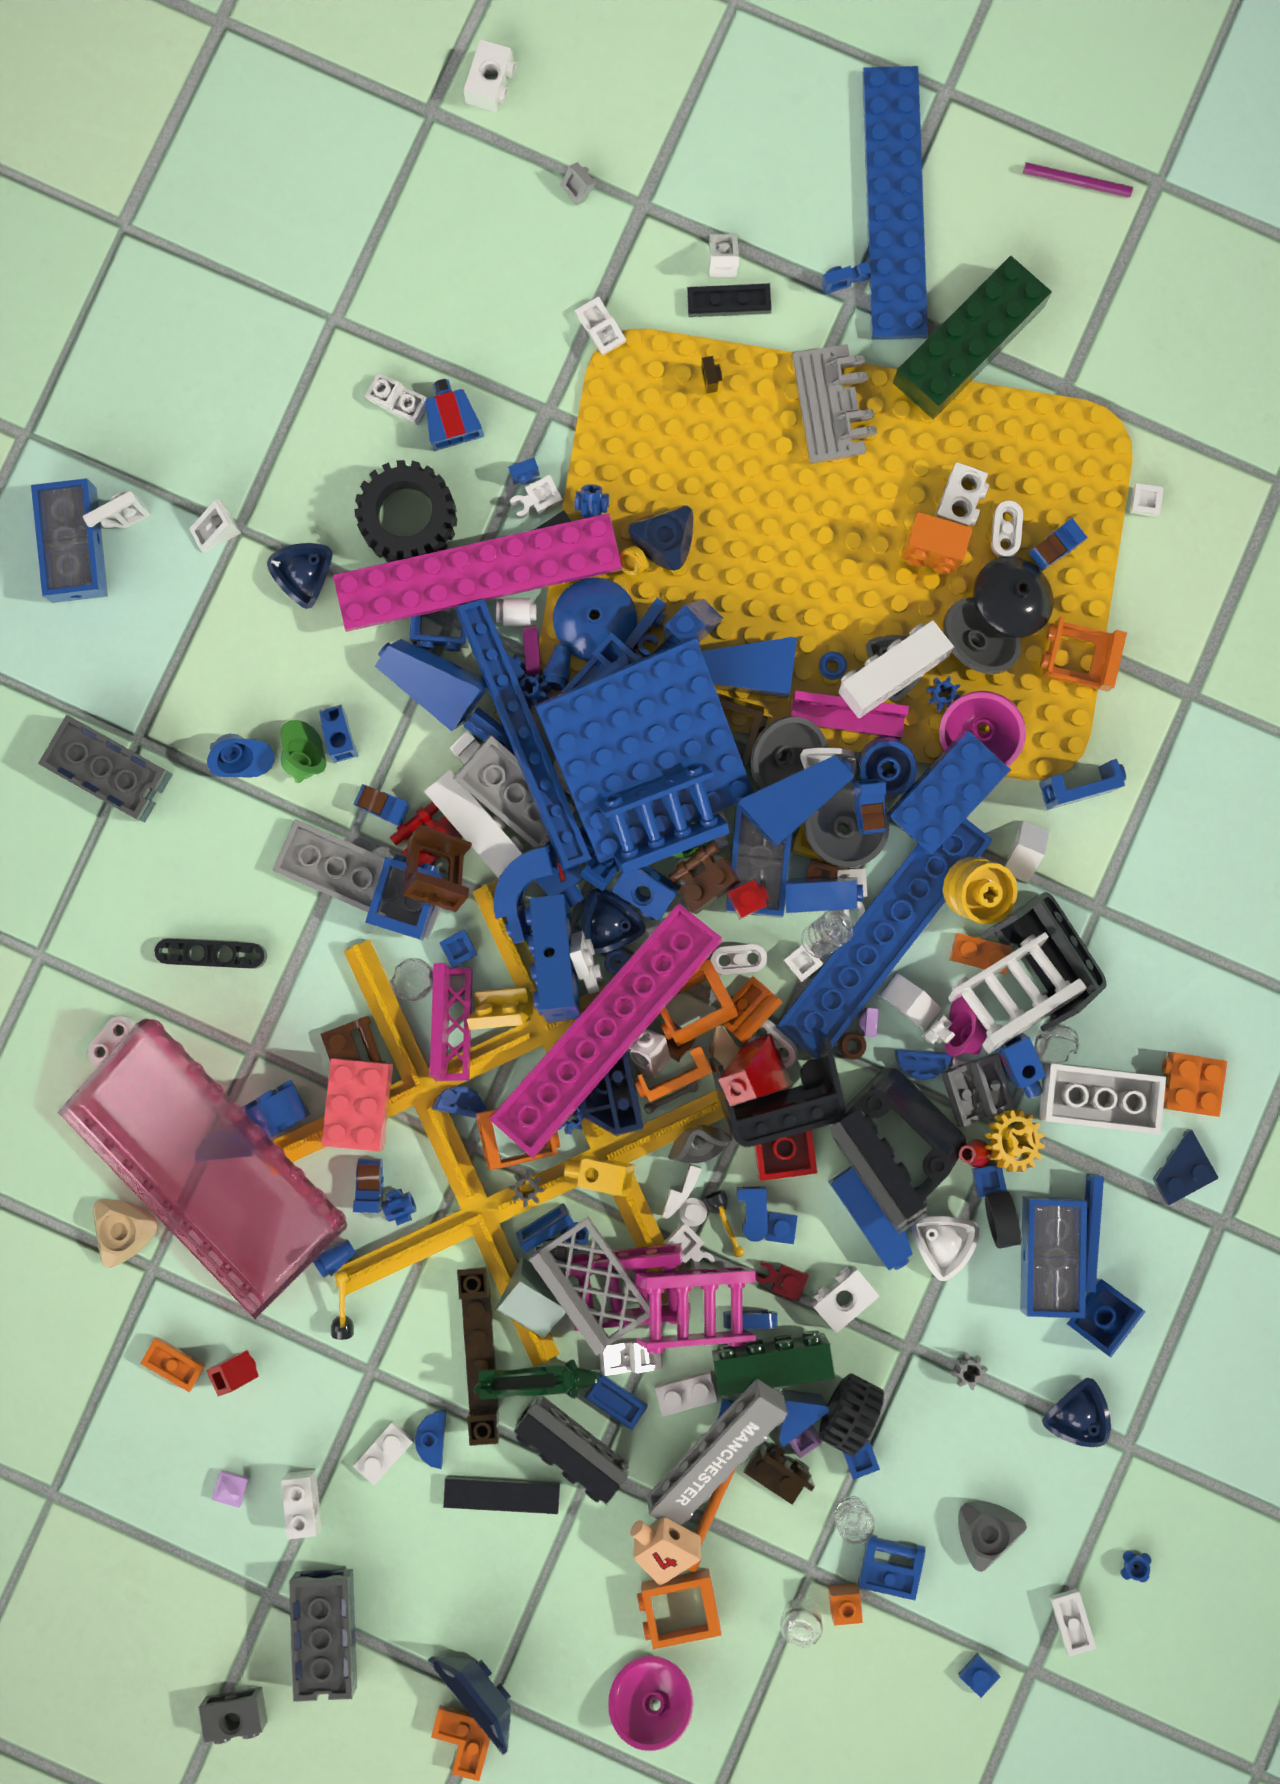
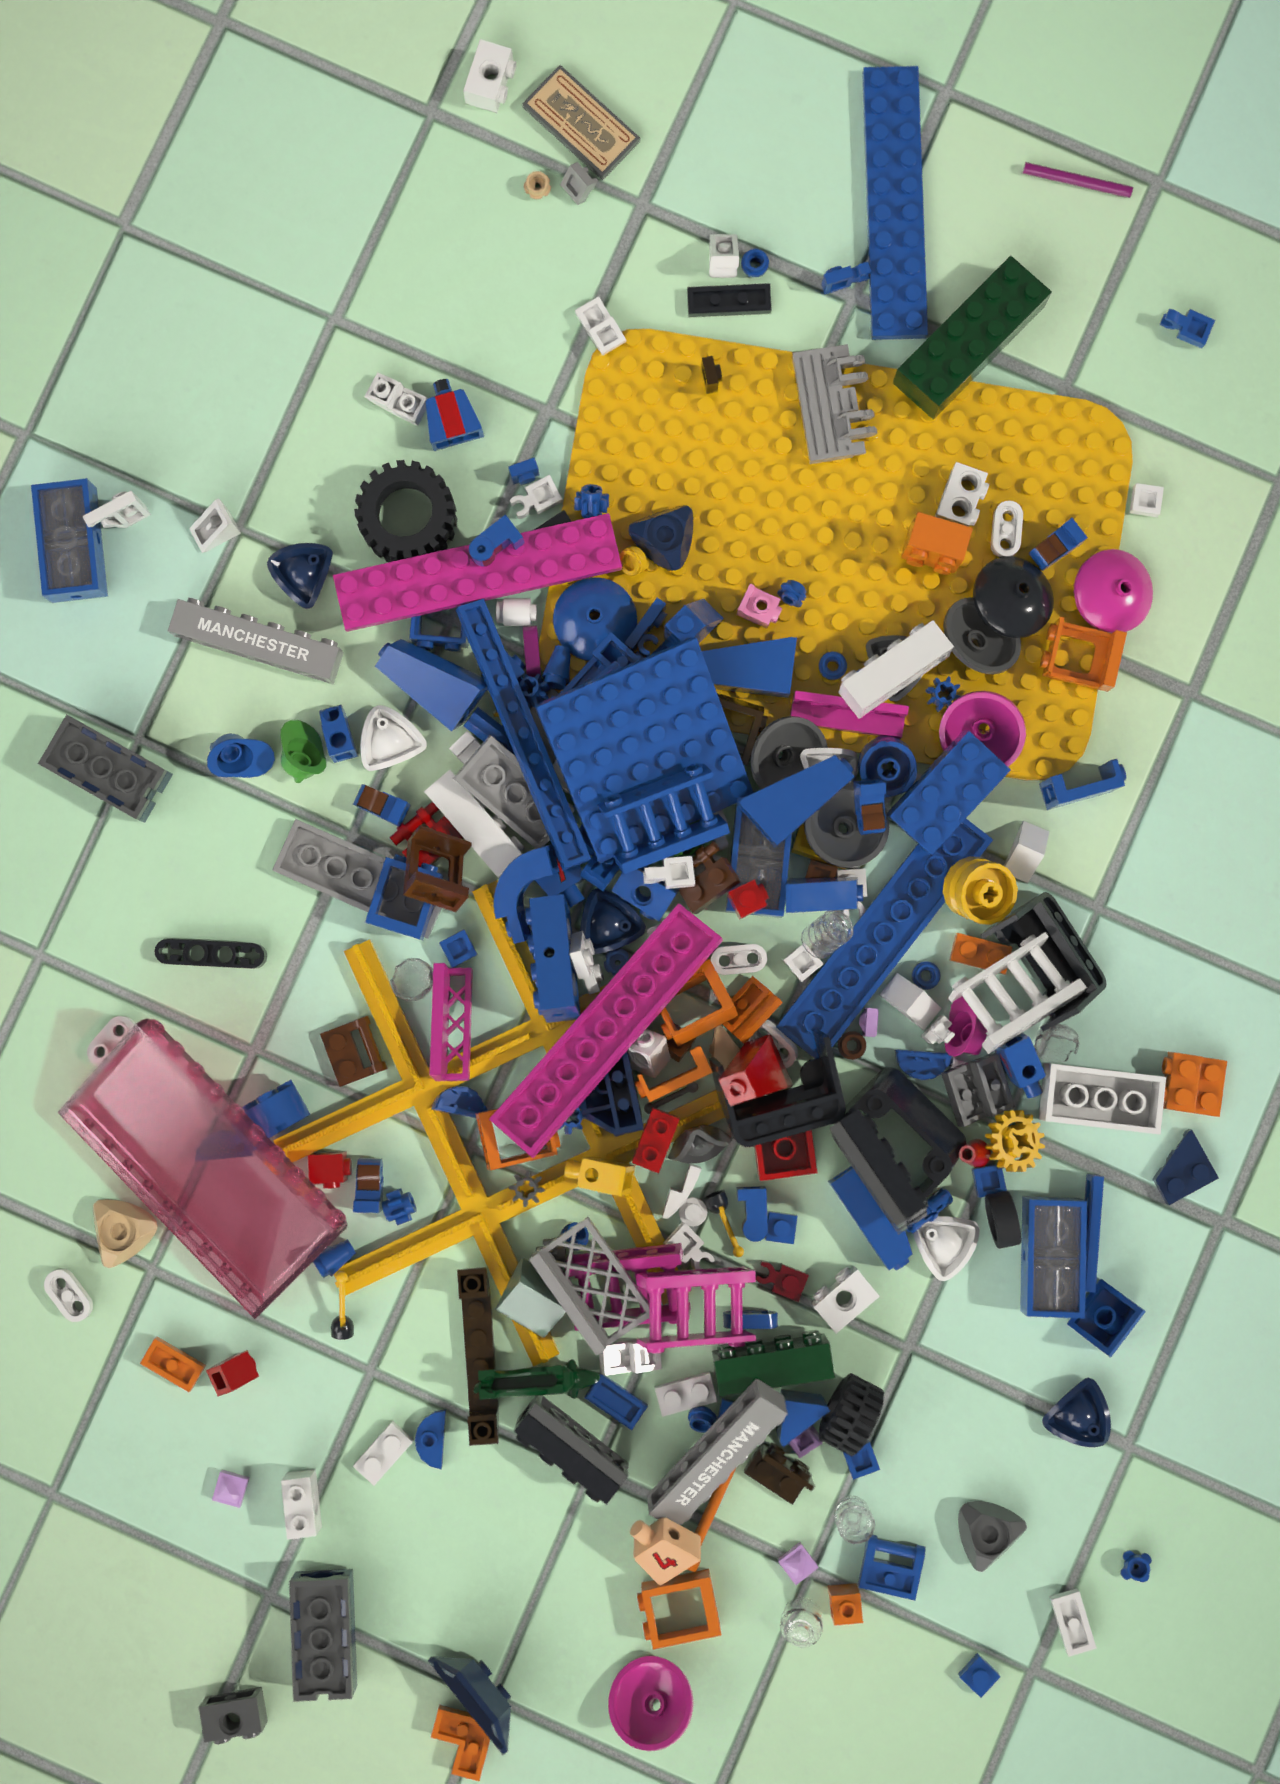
coral brick [322,1058,393,1152] -> none
black tile [443,1476,560,1514] -> none
yellow bracket [467,986,533,1030] -> none
blue tile [516,1203,574,1253] -> none
light grey gear [950,1352,988,1390] -> none
none -> white plate [44,1269,93,1322]
none -> light grey brick [168,598,343,684]
none -> red brick [308,1151,352,1189]
none -> white hat [361,705,427,771]
none -> blue leg [469,514,525,567]
none -> tile [522,65,640,181]
none -> tan plate [524,171,551,200]
none -> red brick [632,1107,680,1174]
none -> white plate [643,856,695,889]
none -> blue plate [688,1406,717,1433]
none -> bright pink brick [737,584,783,629]
none -> blue plate [741,249,769,277]
none -> blue plate [777,580,806,607]
none -> lavender tile [778,1542,819,1585]
none -> blue pin [906,1188,953,1233]
none -> blue plate [912,961,941,990]
none -> dark pink dish [1074,549,1153,633]
none -> blue plate [1160,309,1215,349]

